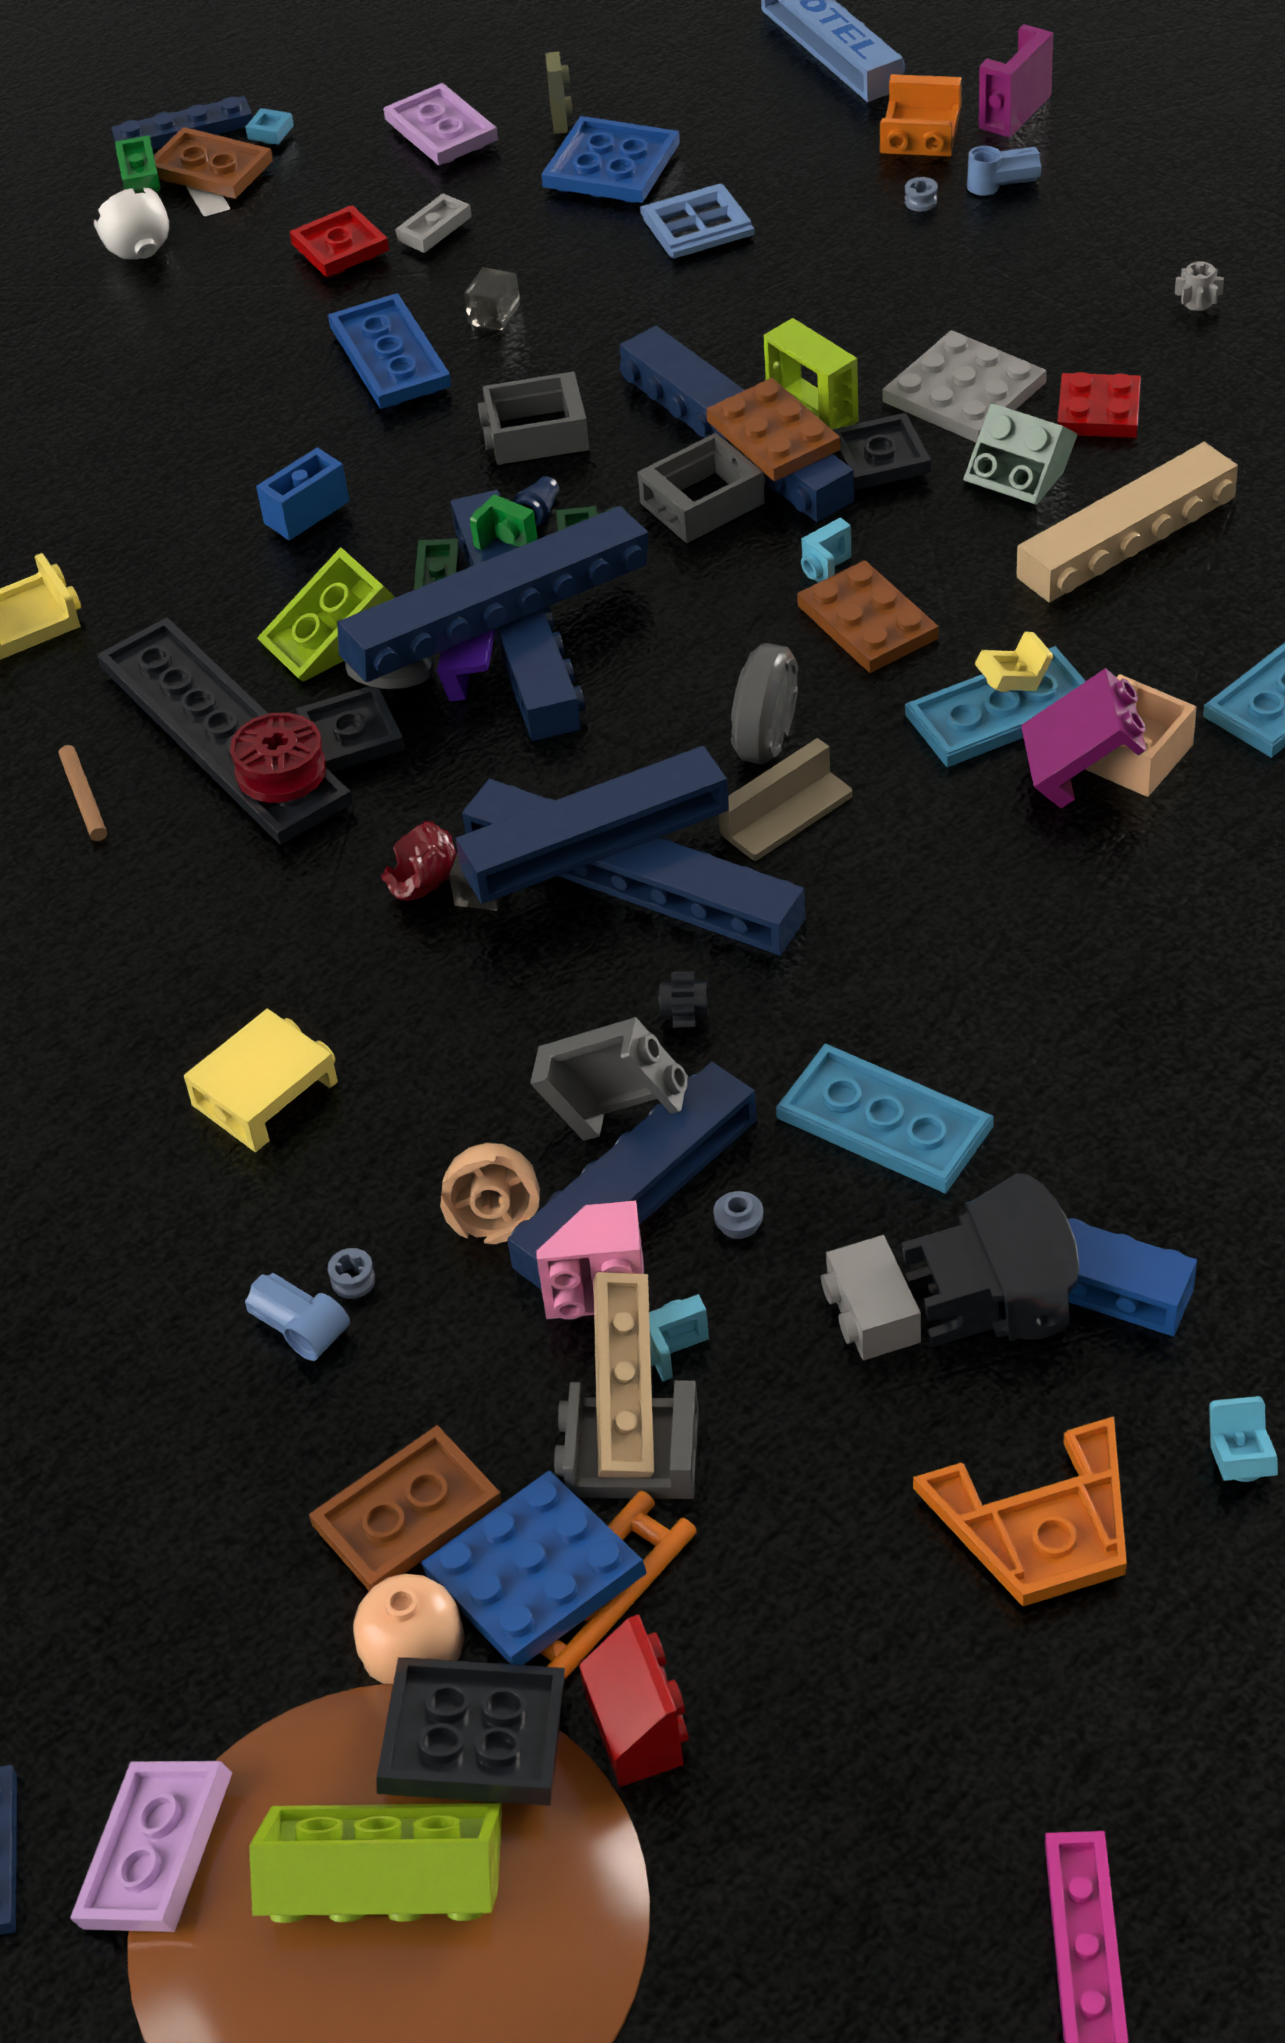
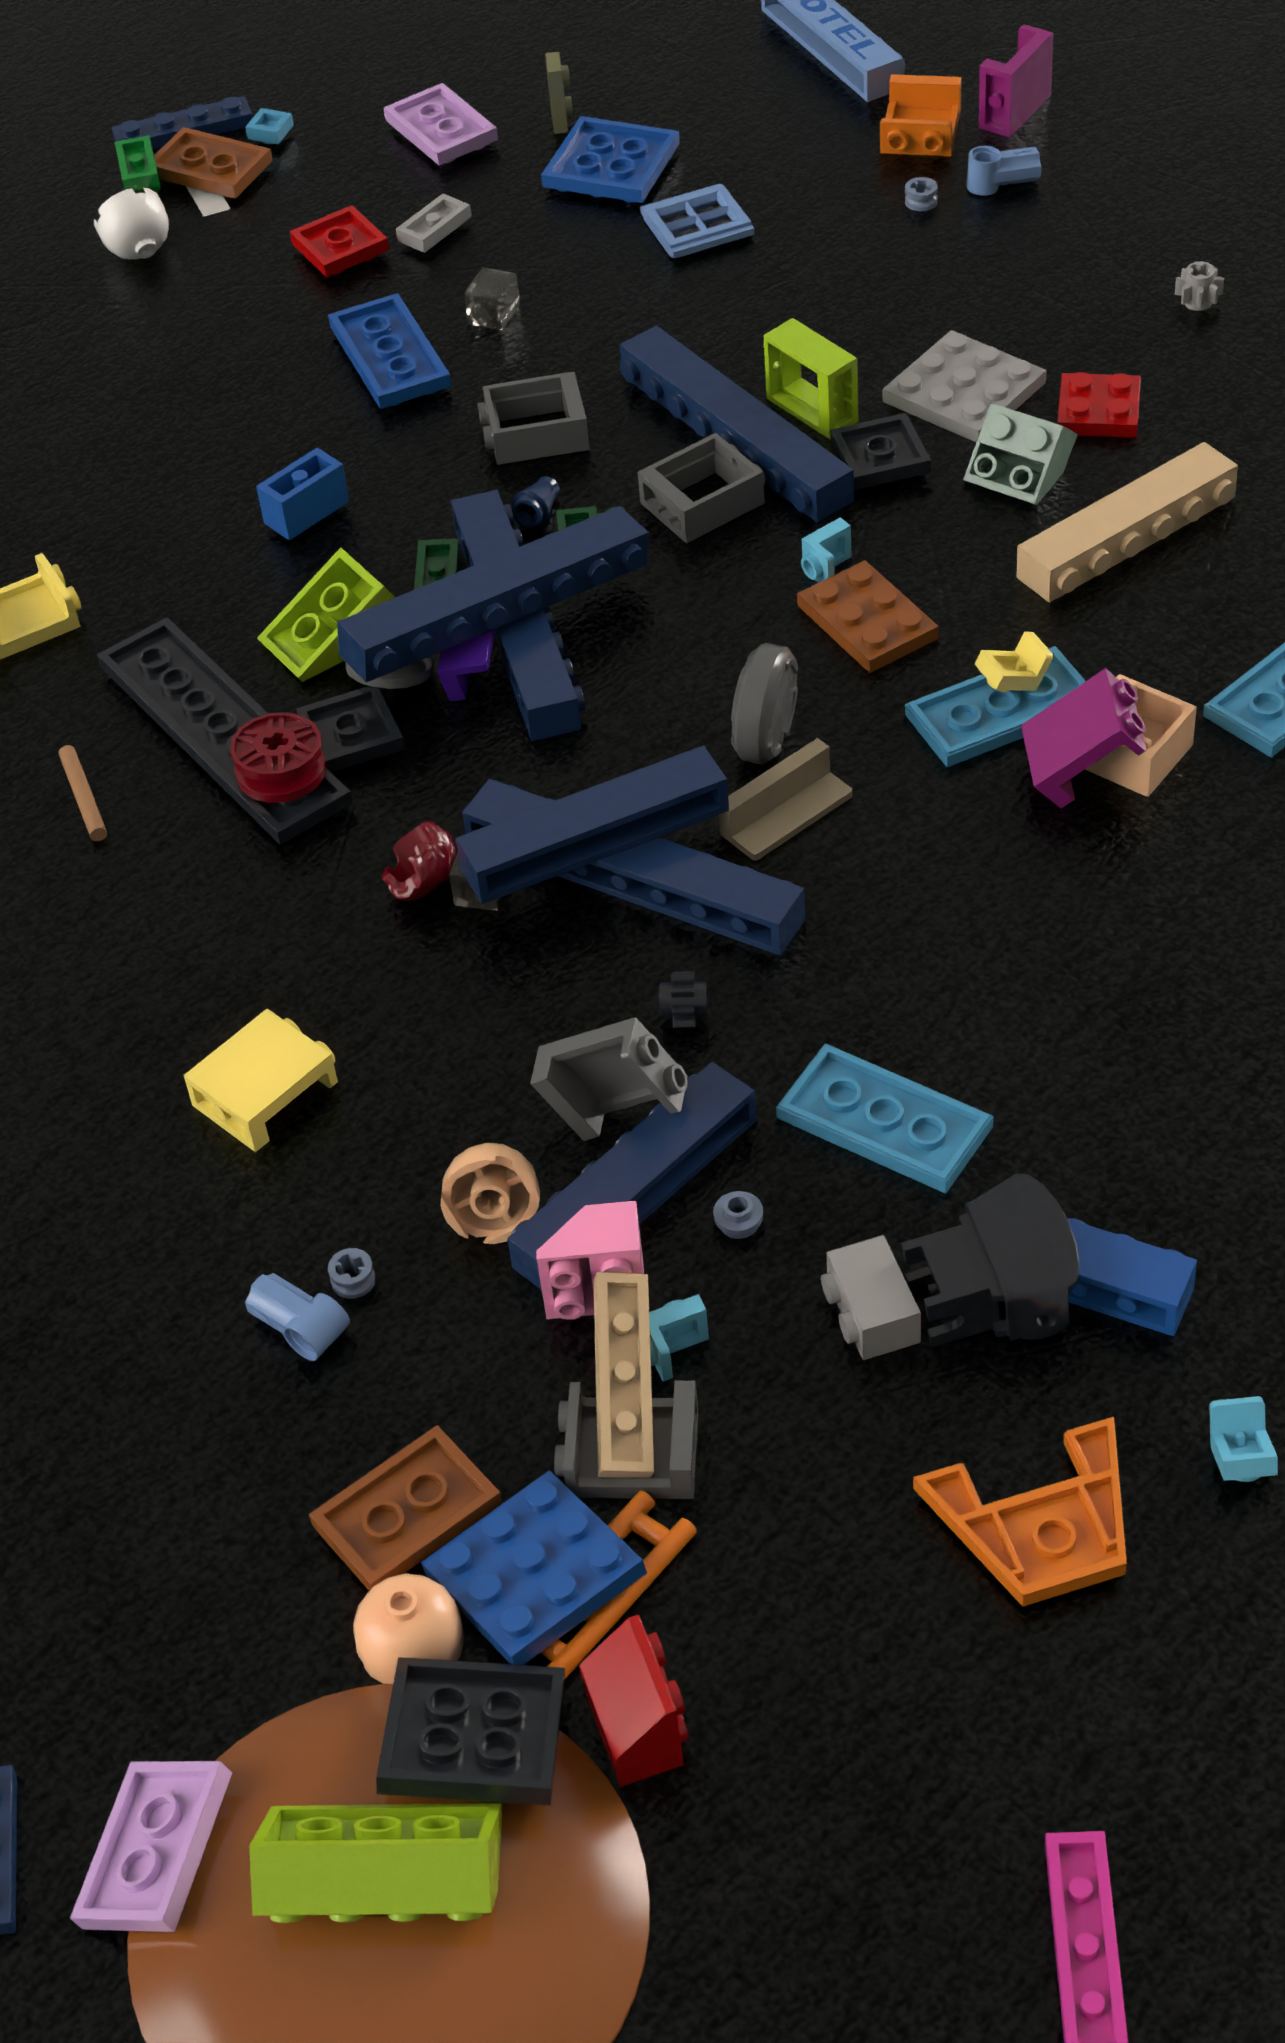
green bracket [470,494,538,550] -> none
dark orange plate [706,378,841,482] -> none

